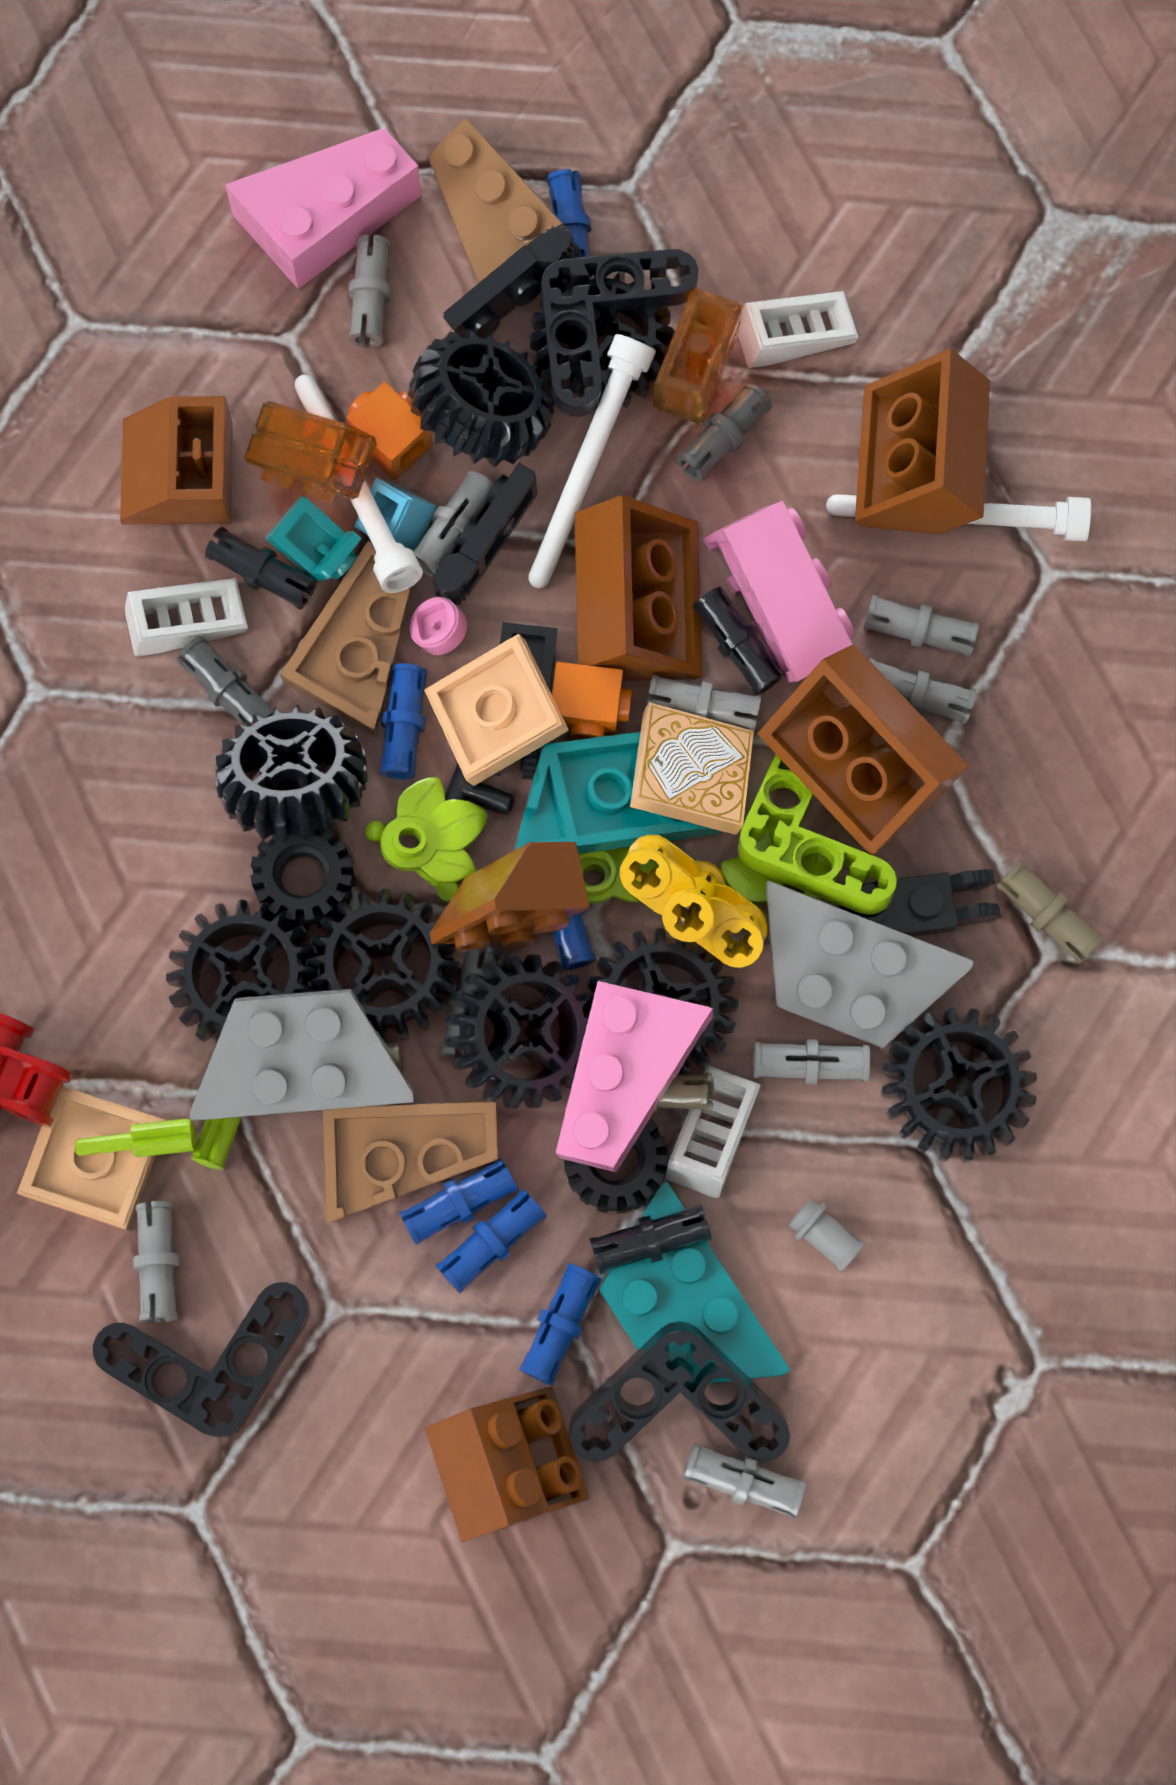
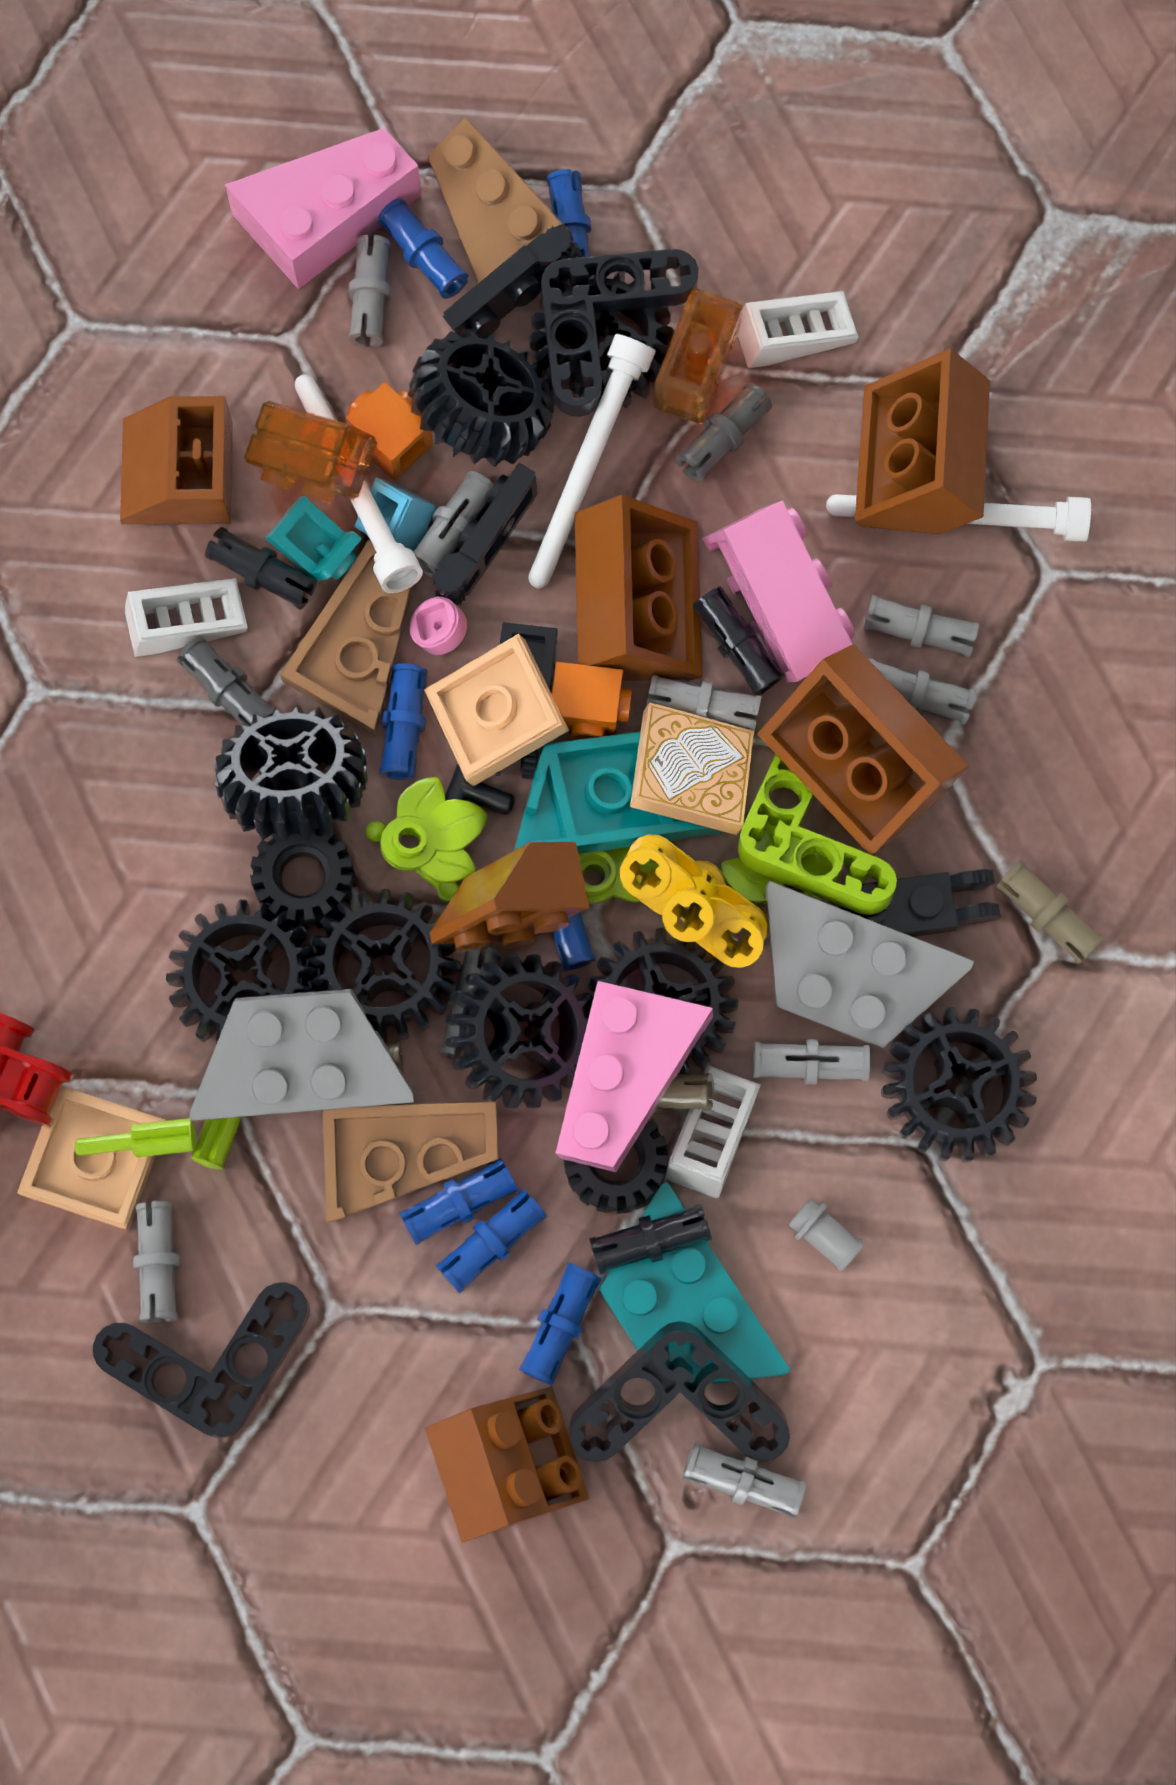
none -> blue pin [378,199,469,299]

